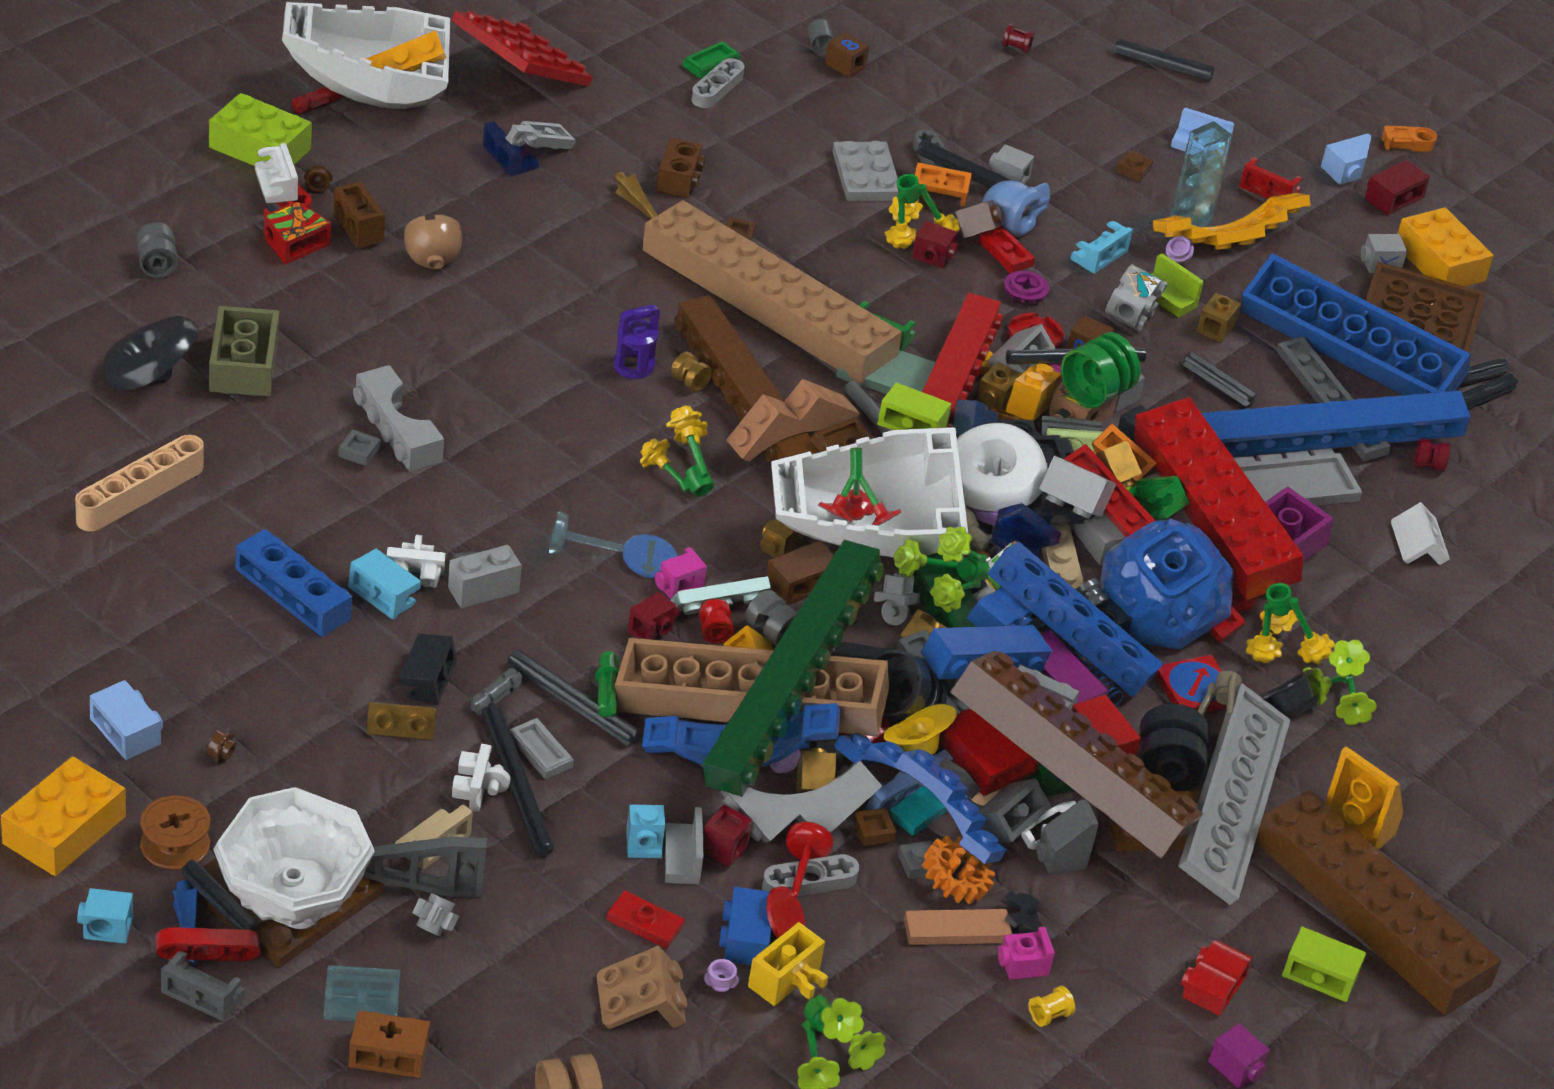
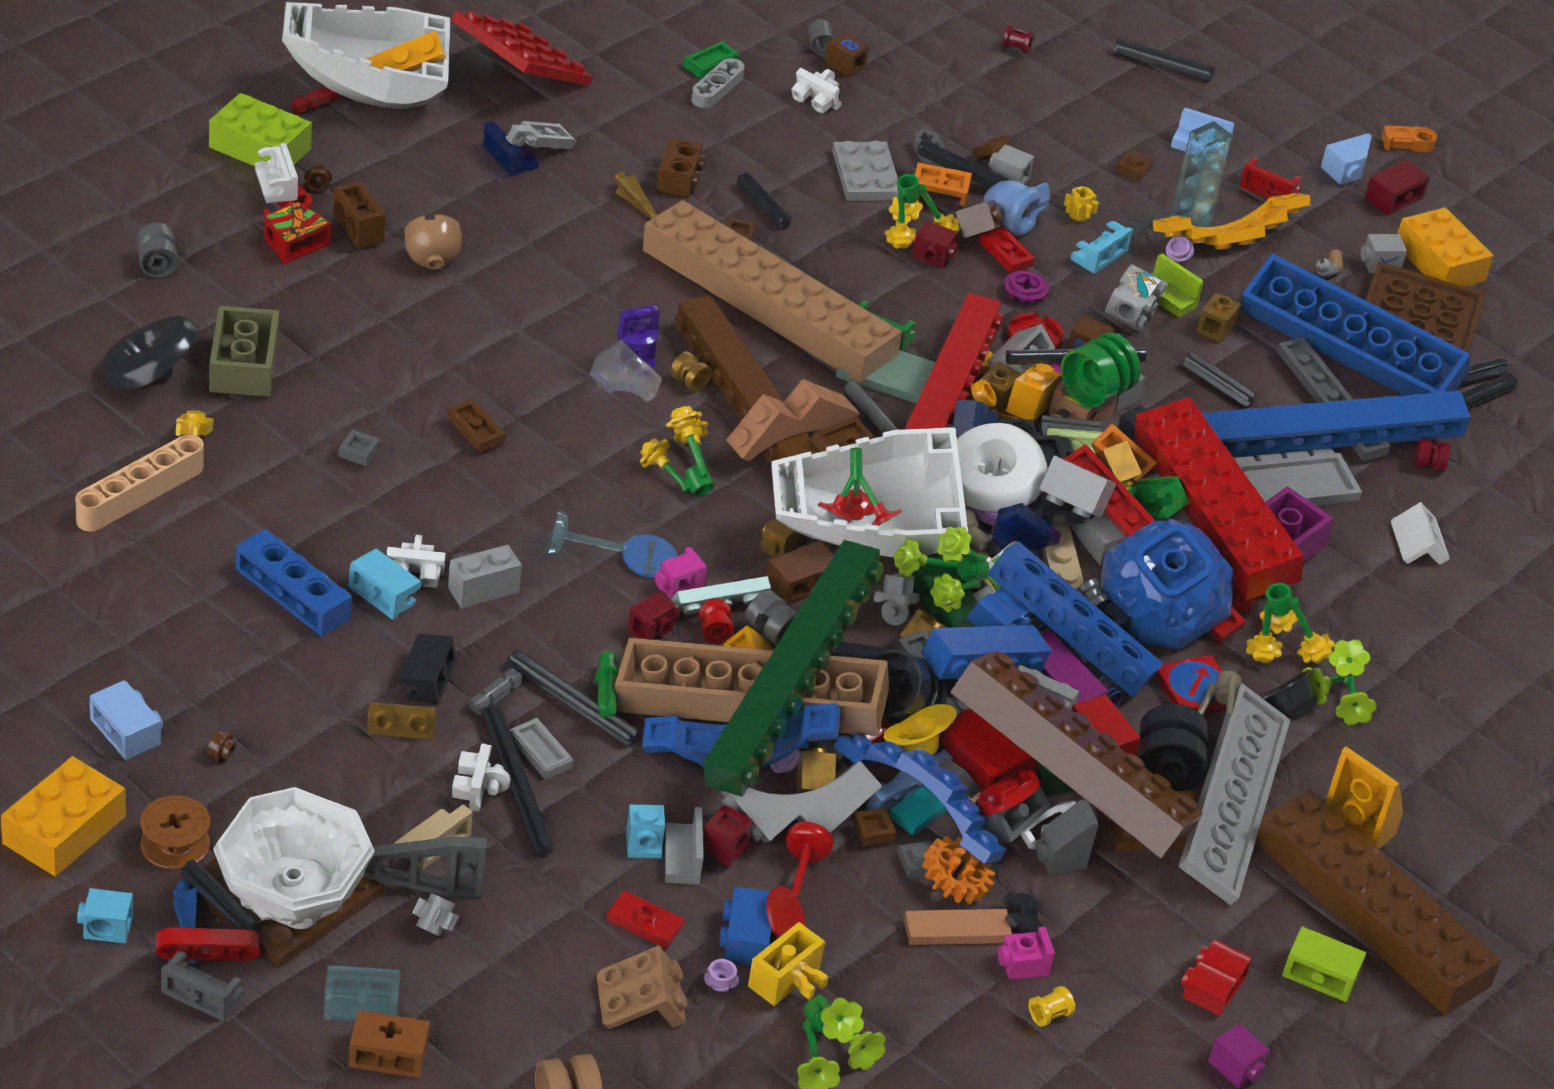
light grey arch [353,365,444,472] -> none
light grey beam [762,854,859,897] -> none
lime brick [877,382,952,430] -> none
none -> yellow plate [175,410,214,437]
none -> reddish brown plate [447,399,506,453]
none -> clear arch [590,340,662,402]
none -> black axle [736,172,792,229]
none -> white hips [791,68,841,114]
none -> light orange tile [971,379,997,409]
none -> reddish brown plate [972,134,1011,160]
none -> red tile [975,770,1040,816]
none -> yellow gear [1063,186,1099,221]
none -> arm [1315,250,1343,278]

